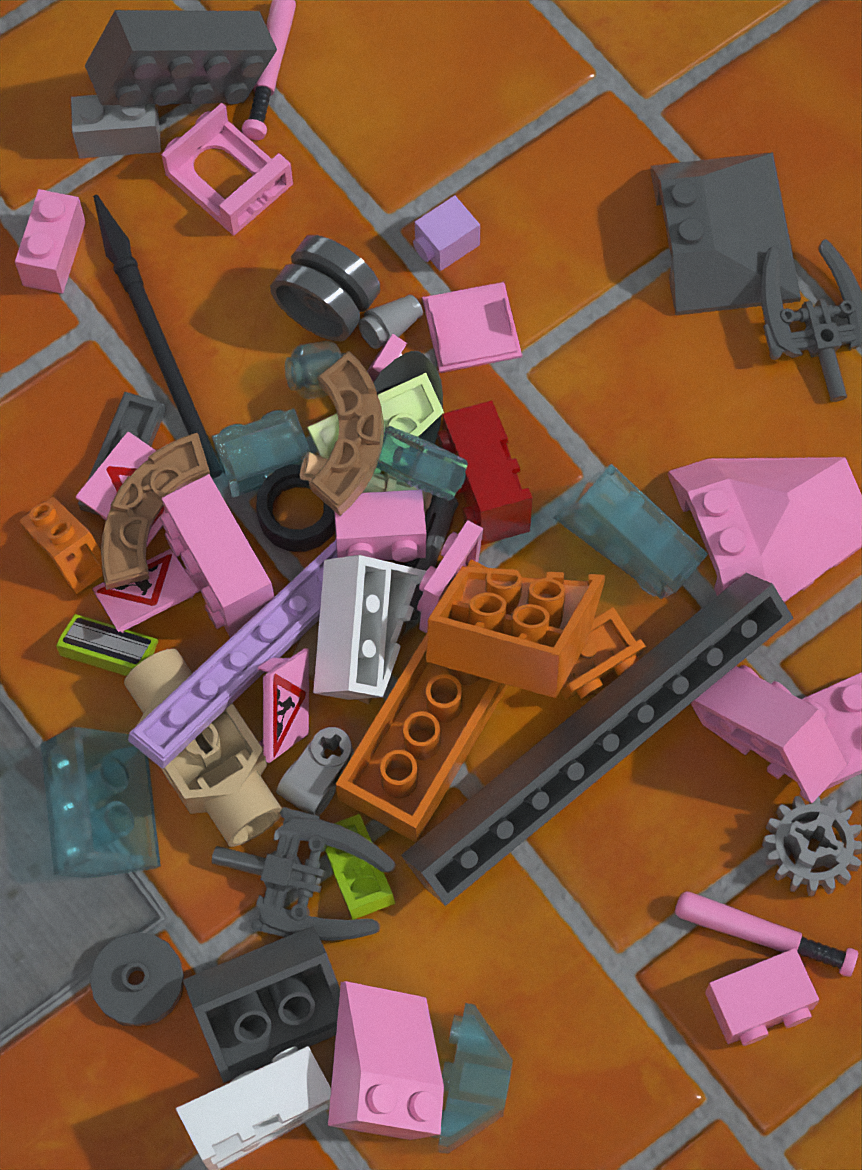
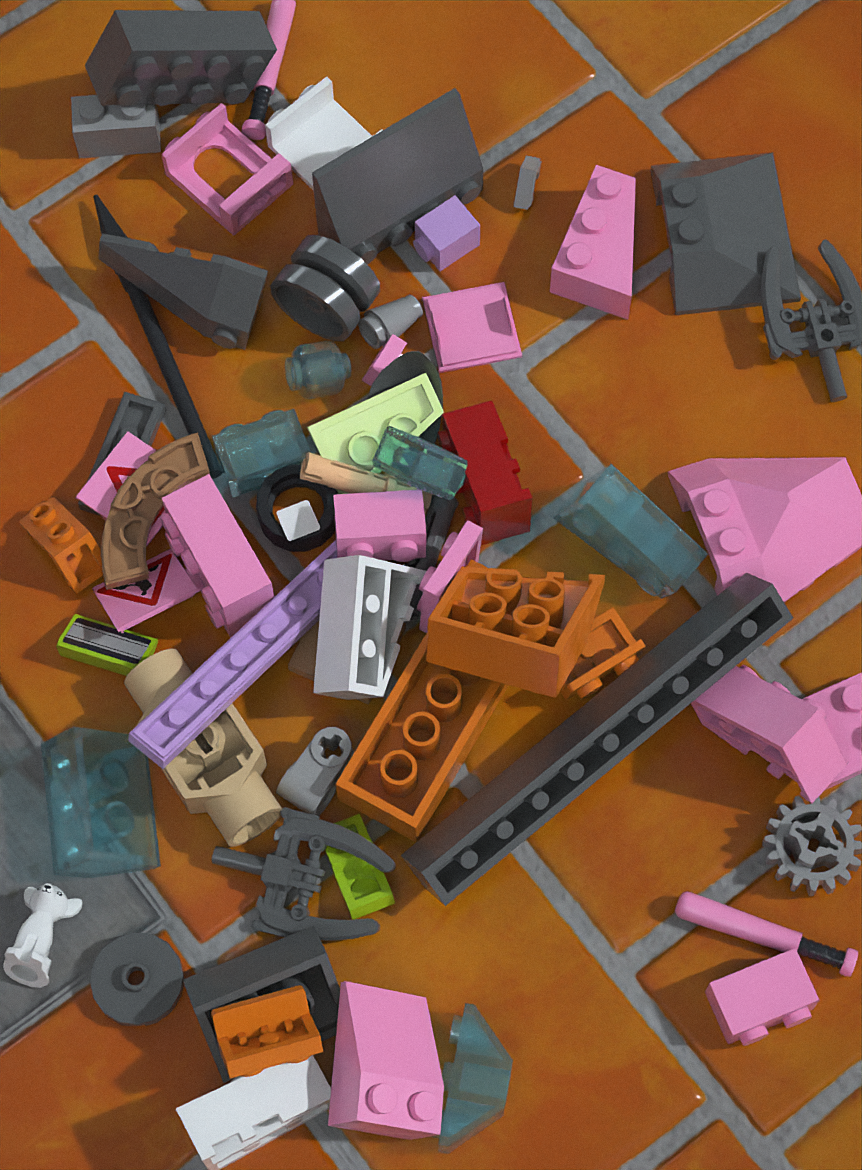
bright pink brick [15,189,86,294] -> none
bright pink piece [258,648,309,763] -> none
medium nougat tile [308,351,384,516] -> none
none -> white animal [3,883,82,988]
none -> dark grey wedge [99,233,268,350]
none -> orange bracket [211,985,324,1079]
none -> white panel [265,77,383,191]
none -> white sticker [276,500,320,541]
none -> dark grey slope [312,88,483,264]
none -> light grey tile [514,155,542,210]
none -> bright pink wedge [550,165,636,320]

